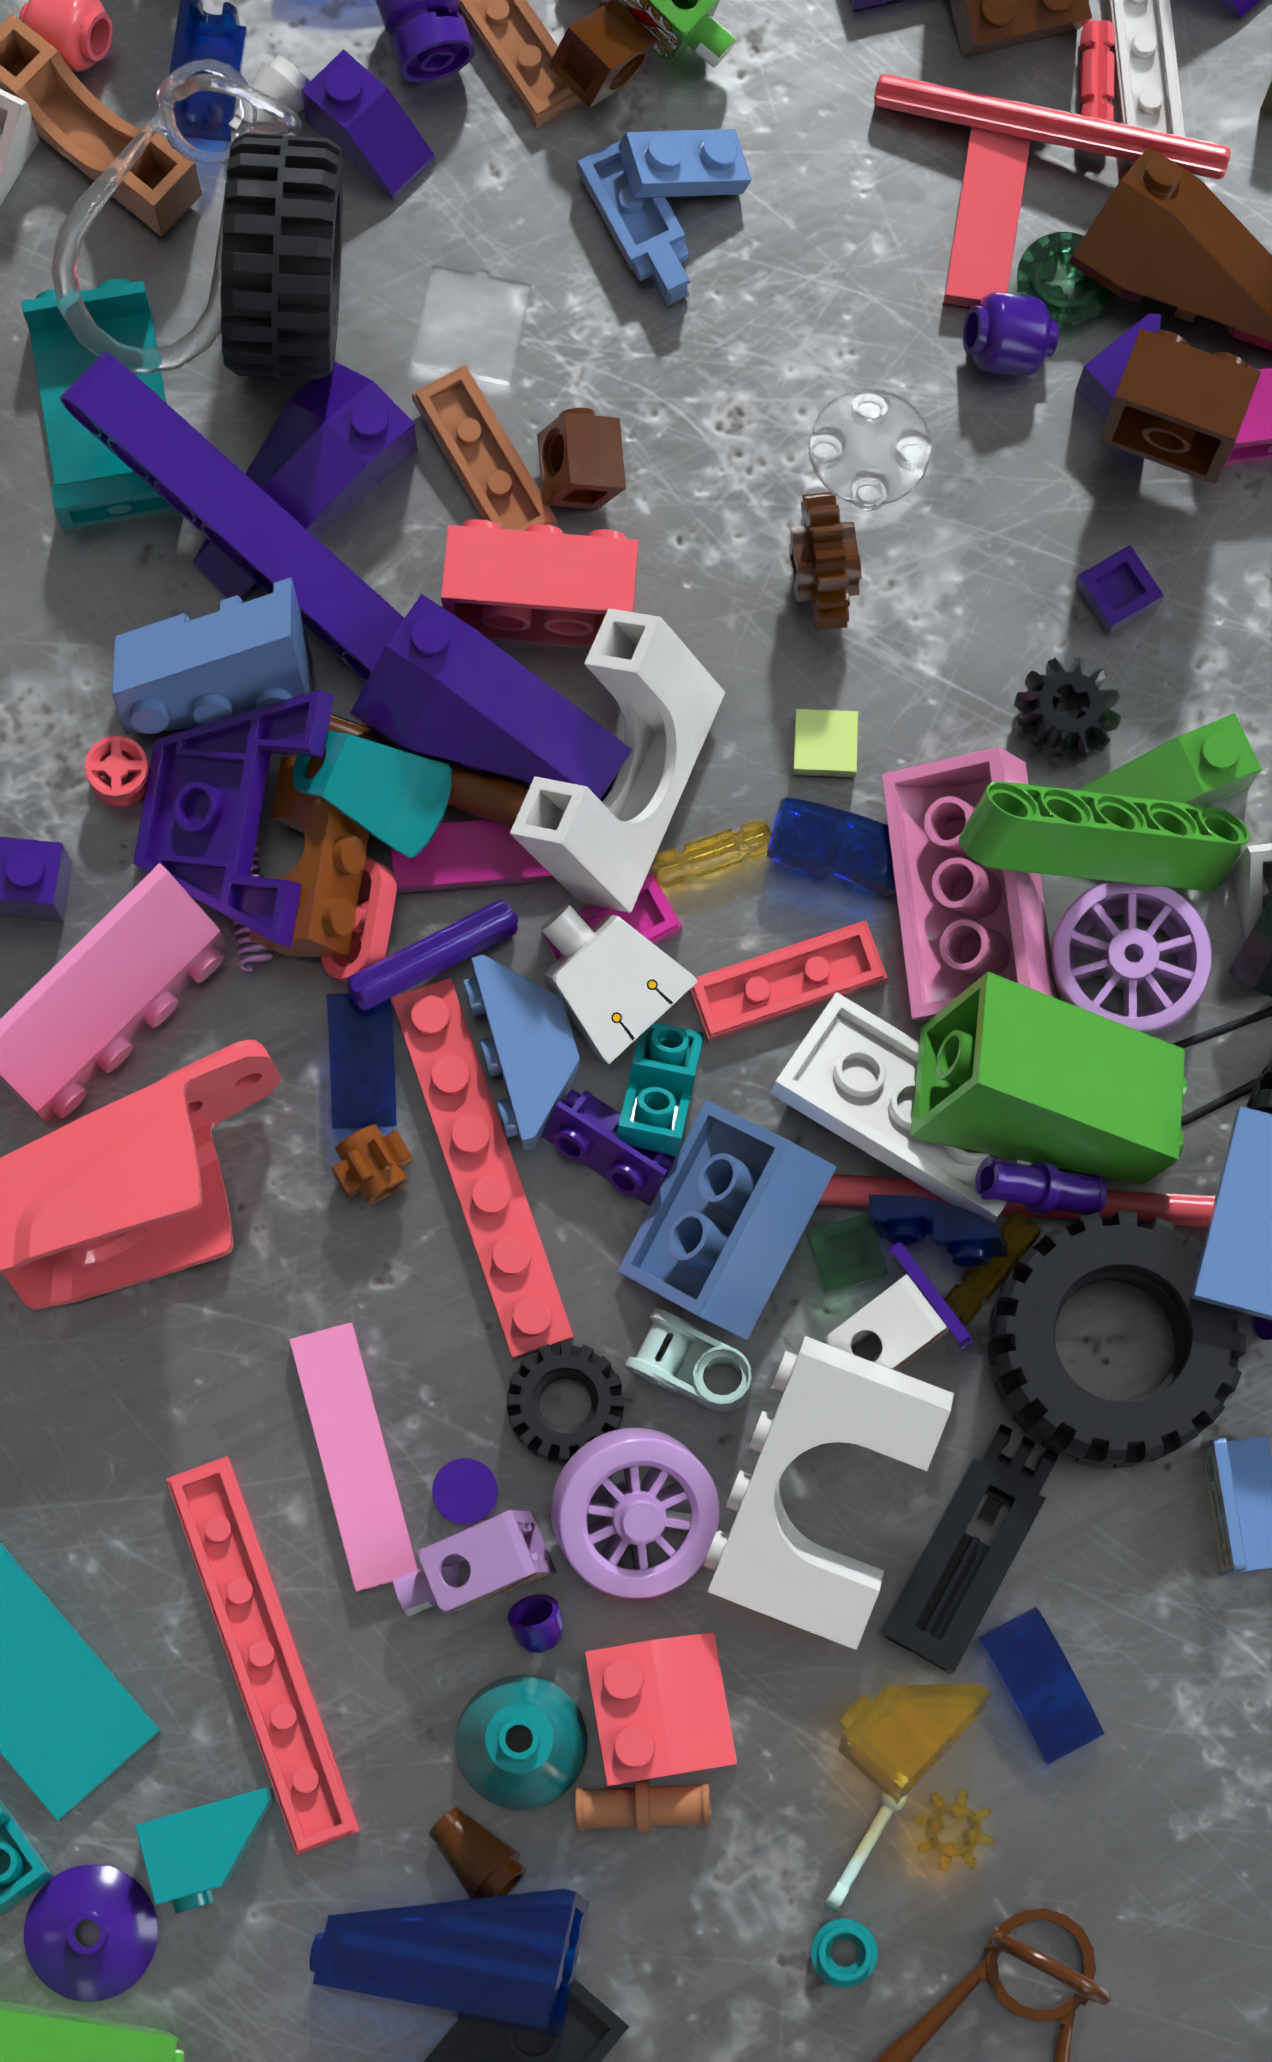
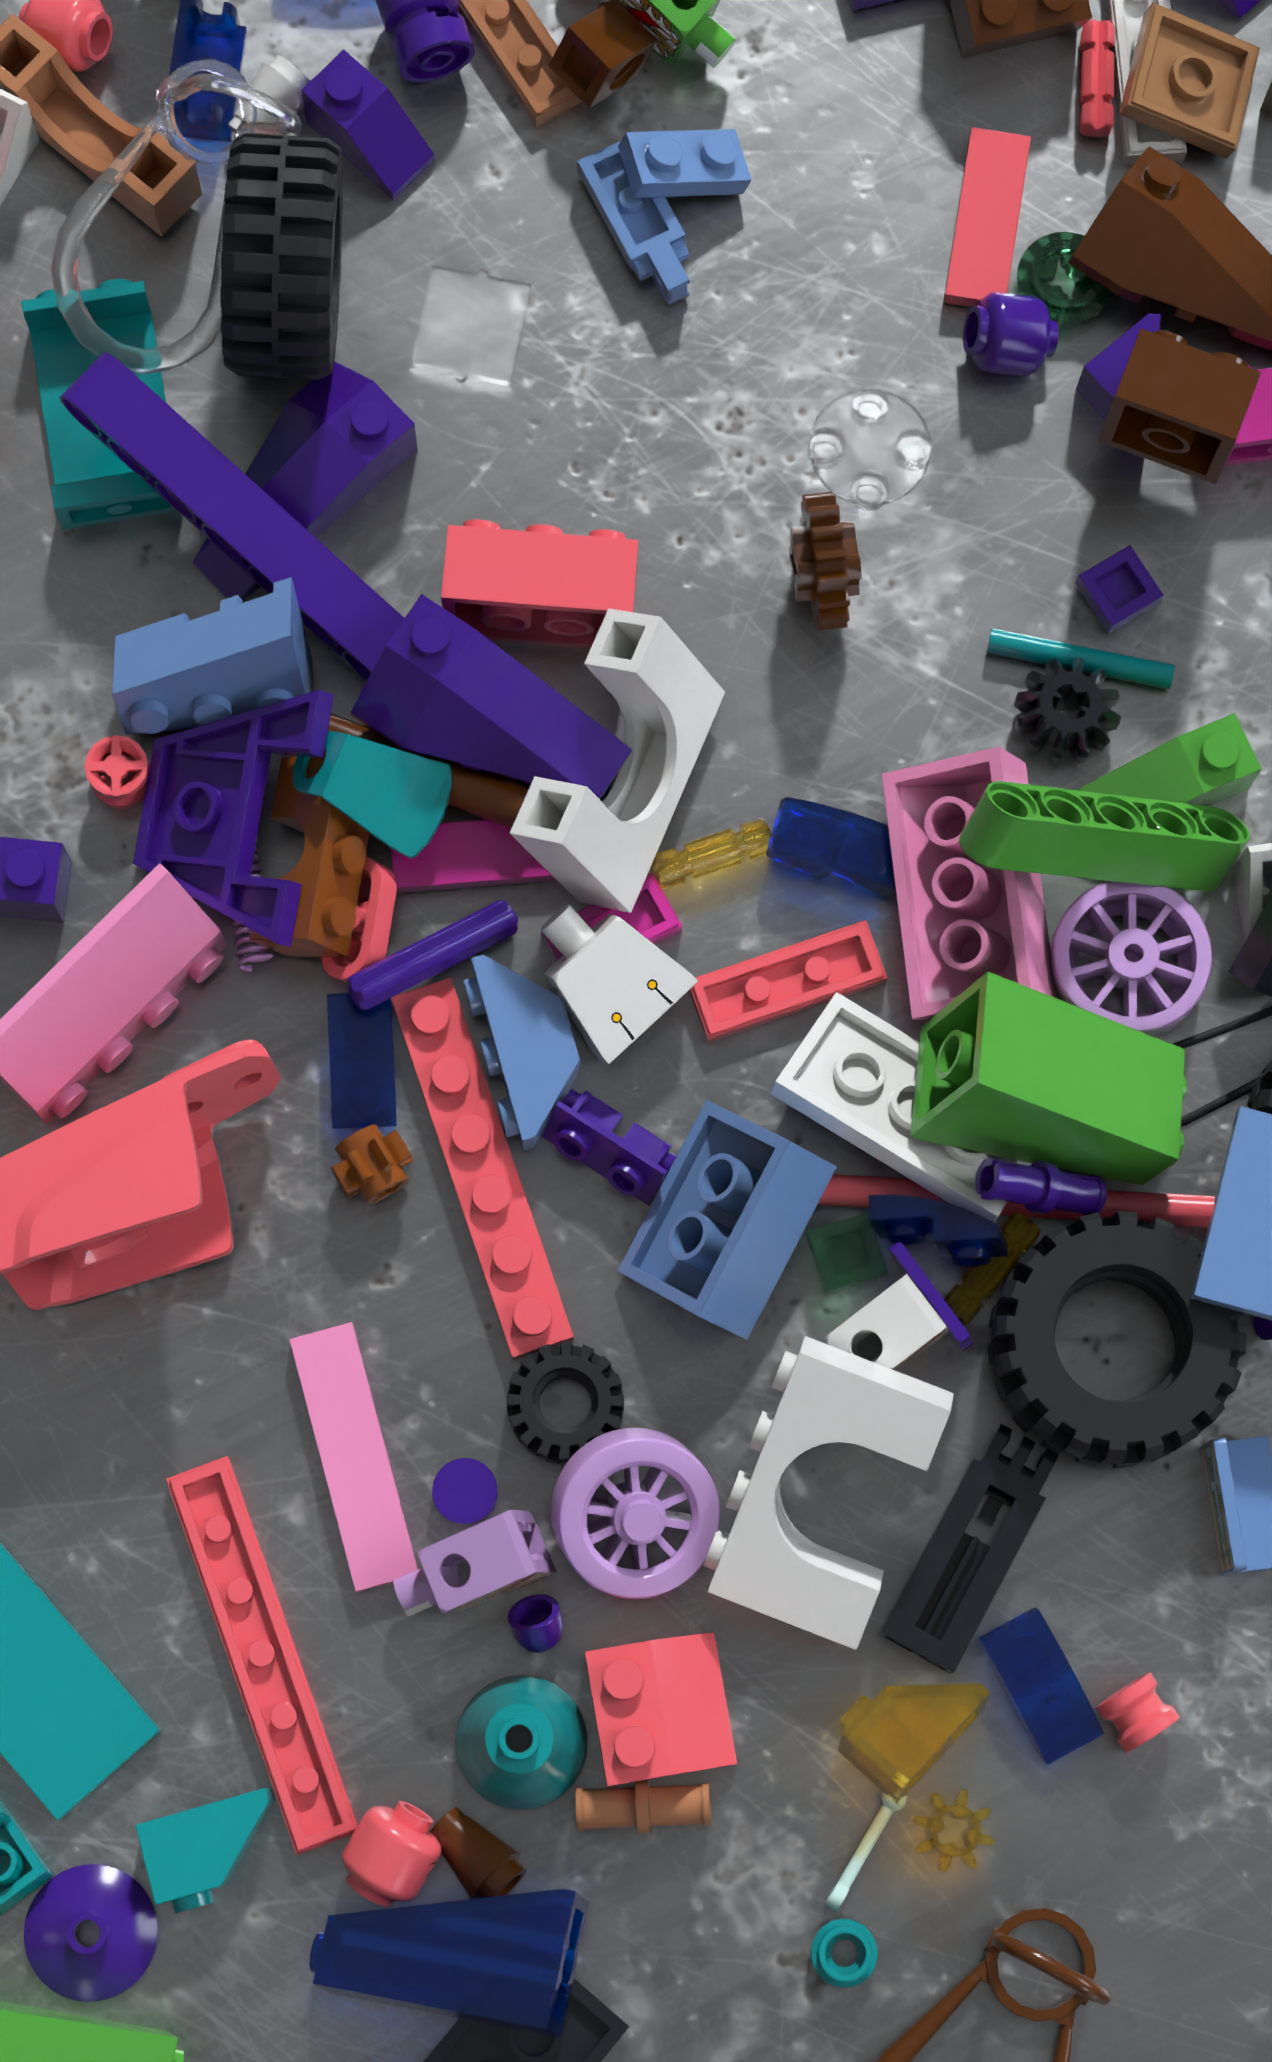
nougat tile [412,364,557,531] -> none
reddish brown brick [537,408,626,510] -> none
teal slope [616,1022,704,1156] -> none
light aqua piece [624,1308,752,1413] -> none
yellowish green tile [793,709,858,778] -> none
coral axle [874,74,1231,179] -> none
none -> coral head [341,1801,442,1907]
none -> teal bar [986,628,1175,689]
none -> coral wheel [1095,1672,1180,1753]
none -> medium nougat tile [1119,3,1260,159]

